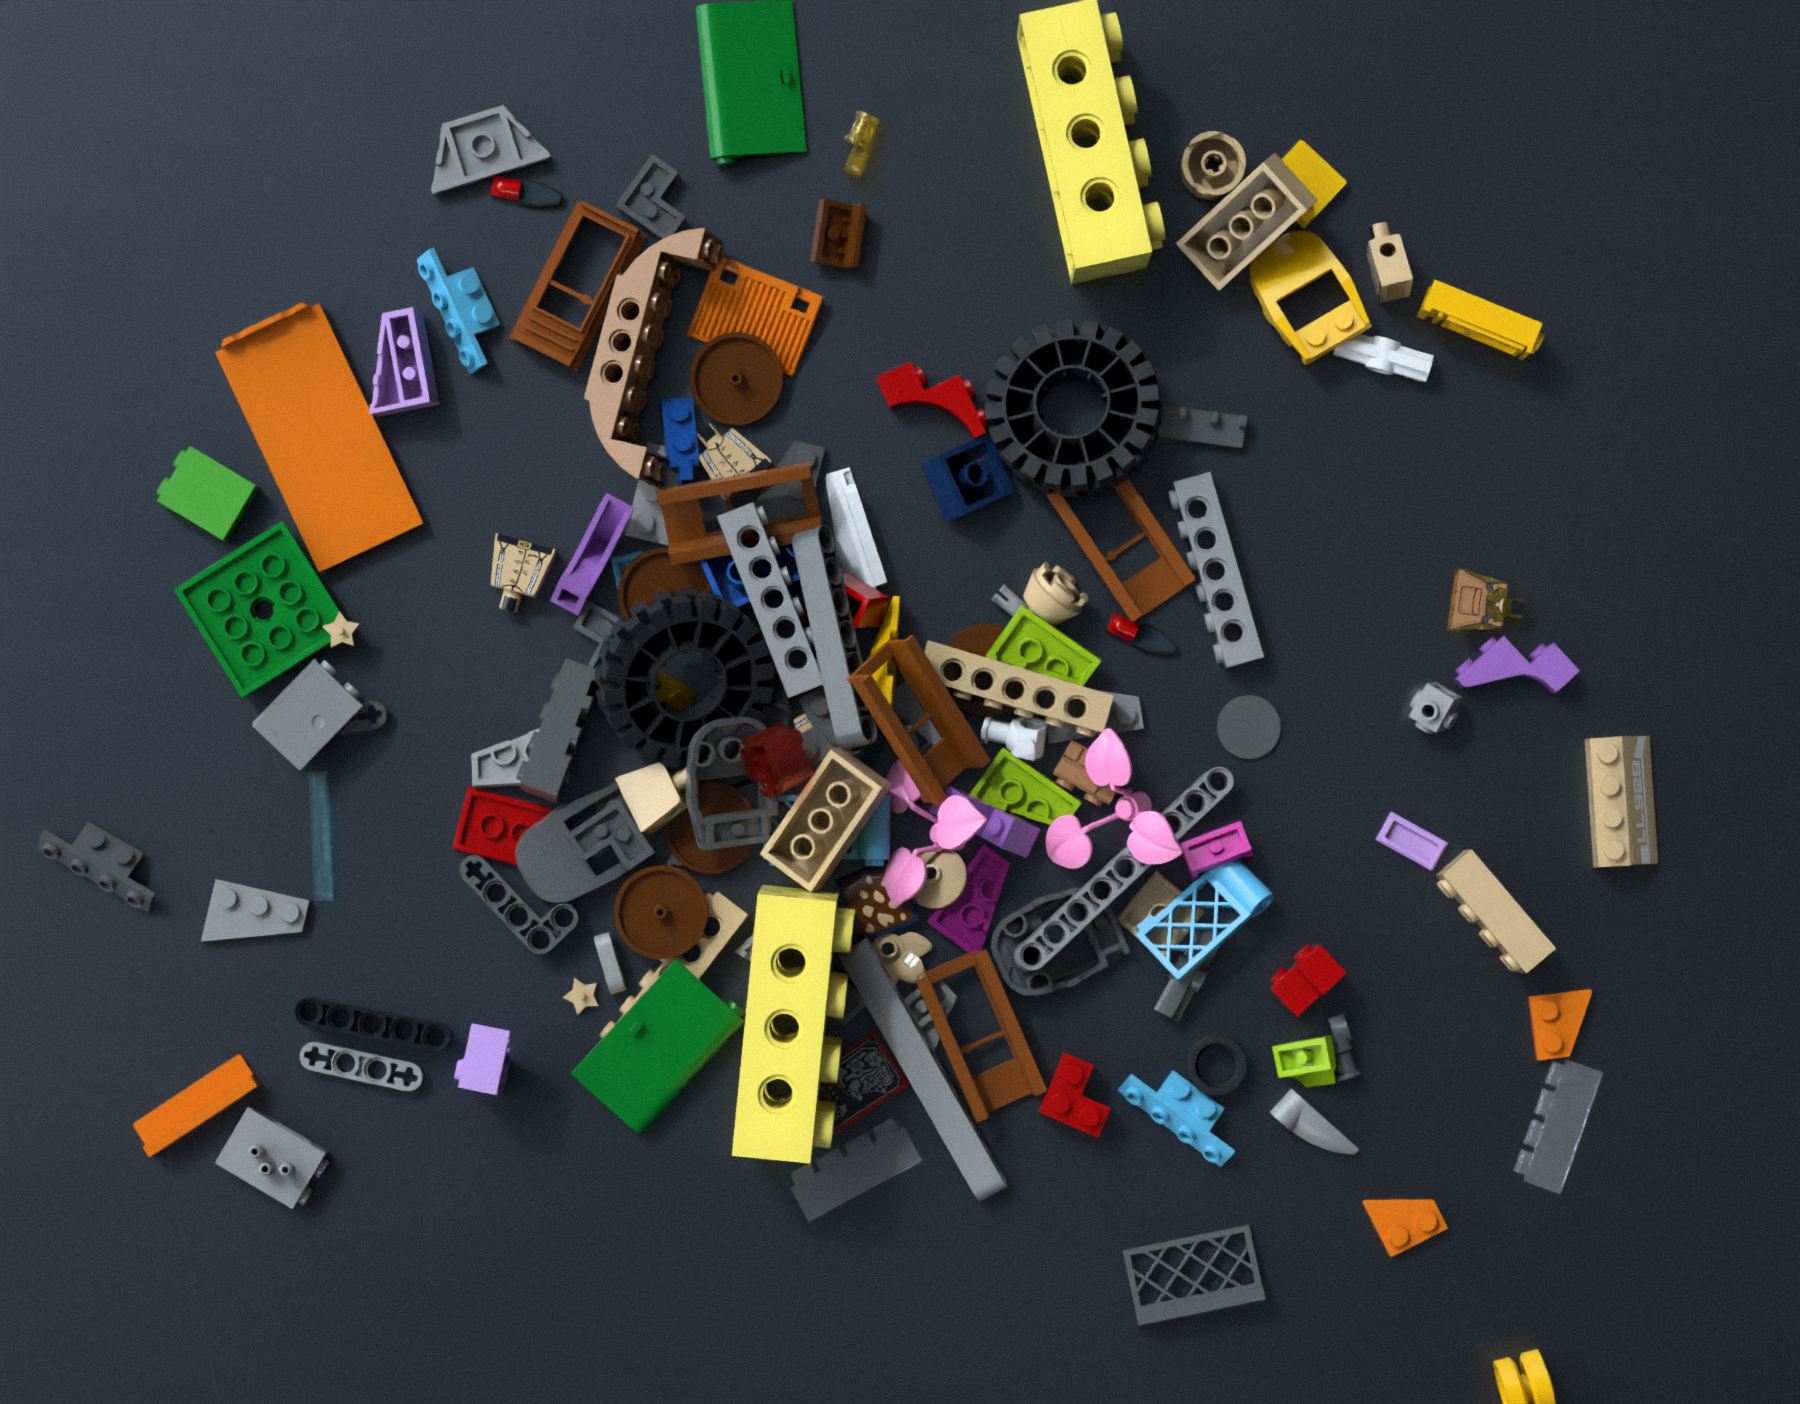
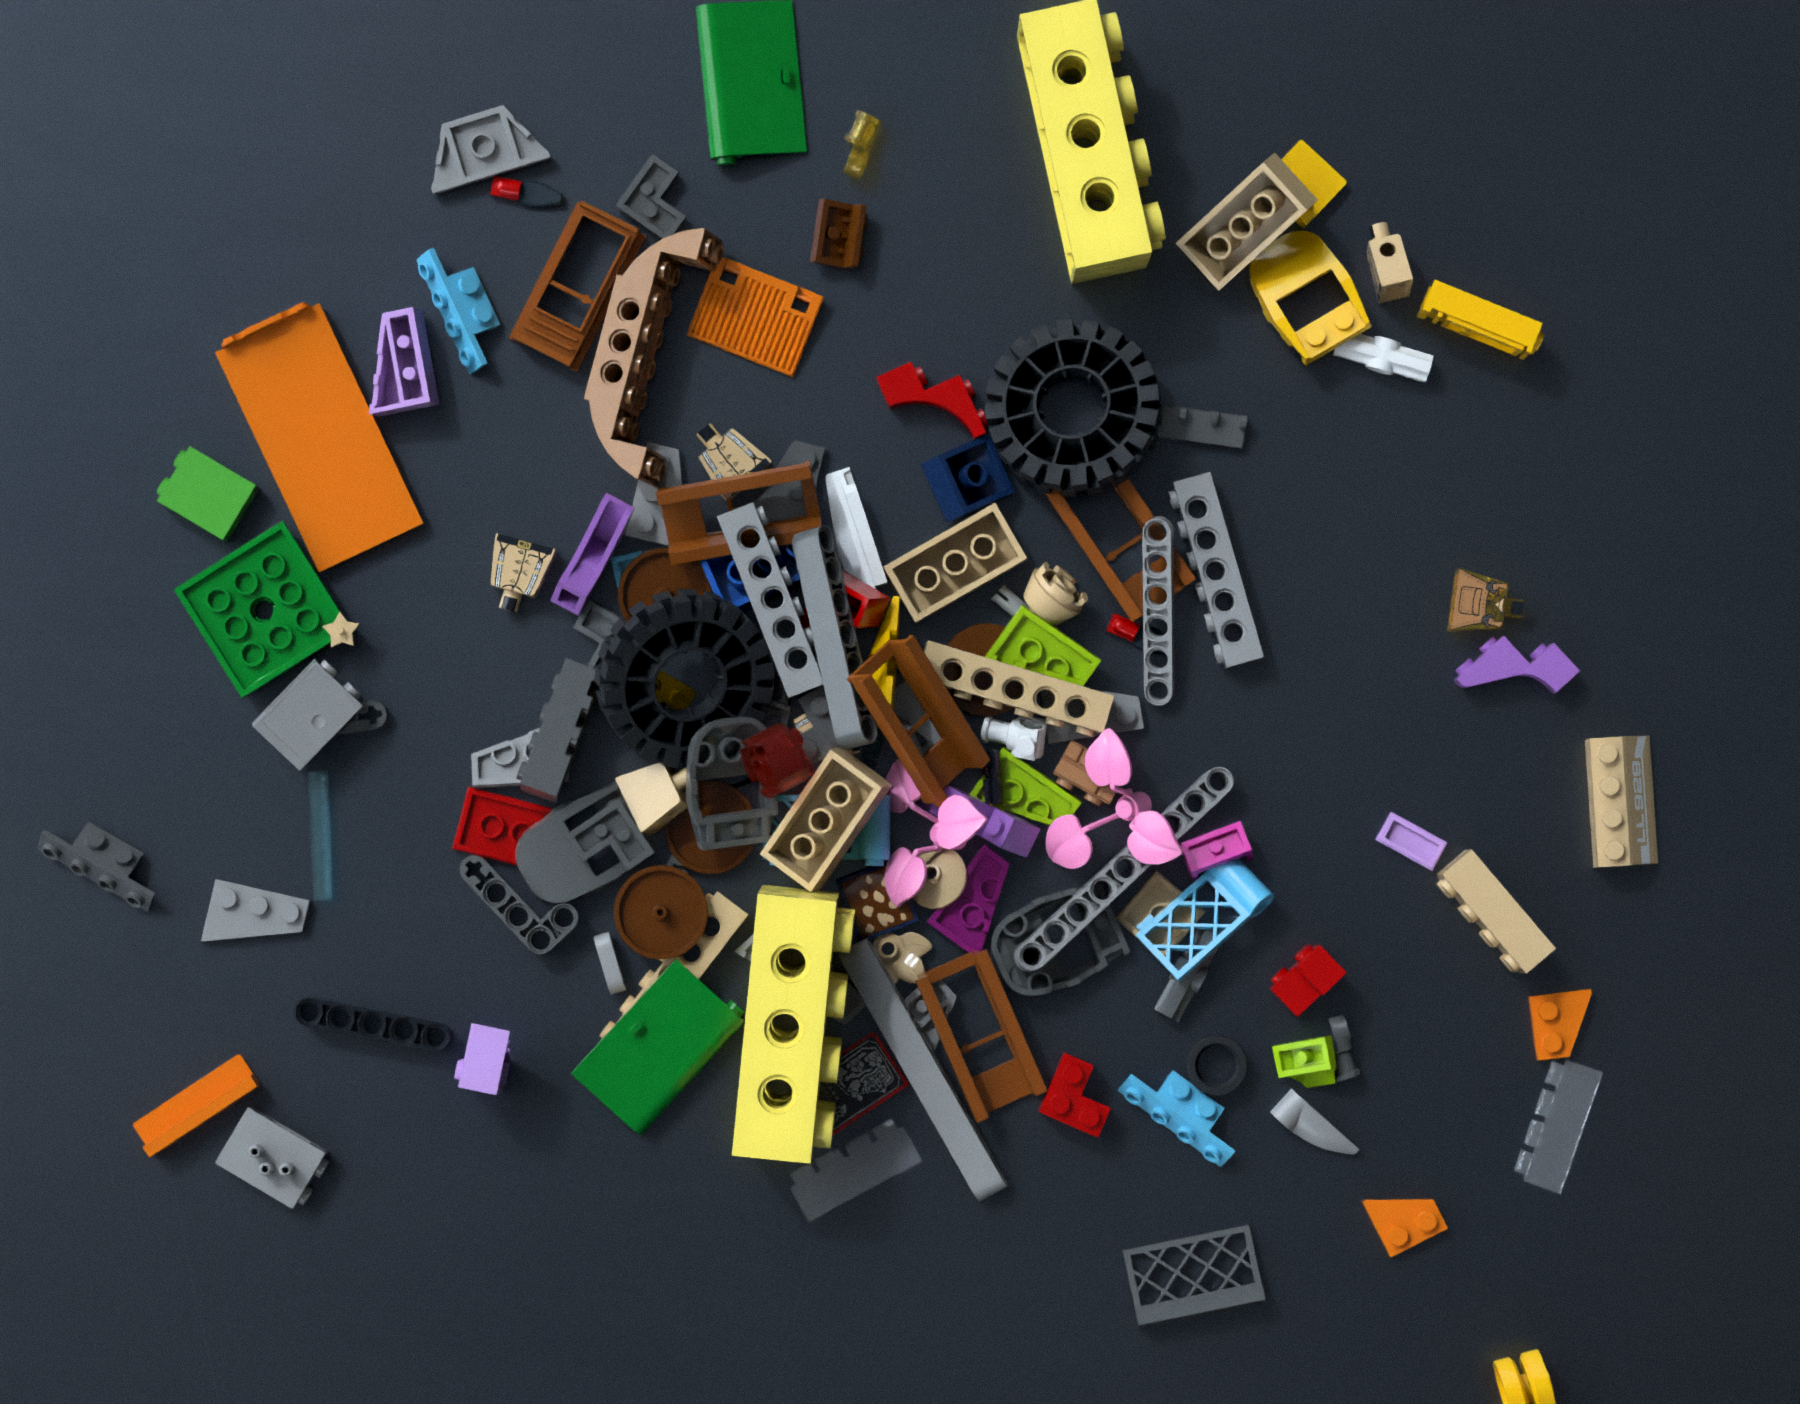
light grey beam [300,1042,424,1091] -> none
tan piece [563,978,599,1015] -> none
blue hinge [660,398,699,486] -> none
reddish brown piece [690,332,783,425] -> none
tan brick [1180,131,1246,200] -> none
dark grey piece [1217,695,1281,759] -> none
light grey brick [1409,681,1463,734] -> none
none -> tan brick [883,503,1027,625]
none -> black piece [982,749,1003,804]
none -> light grey beam [1142,516,1175,706]

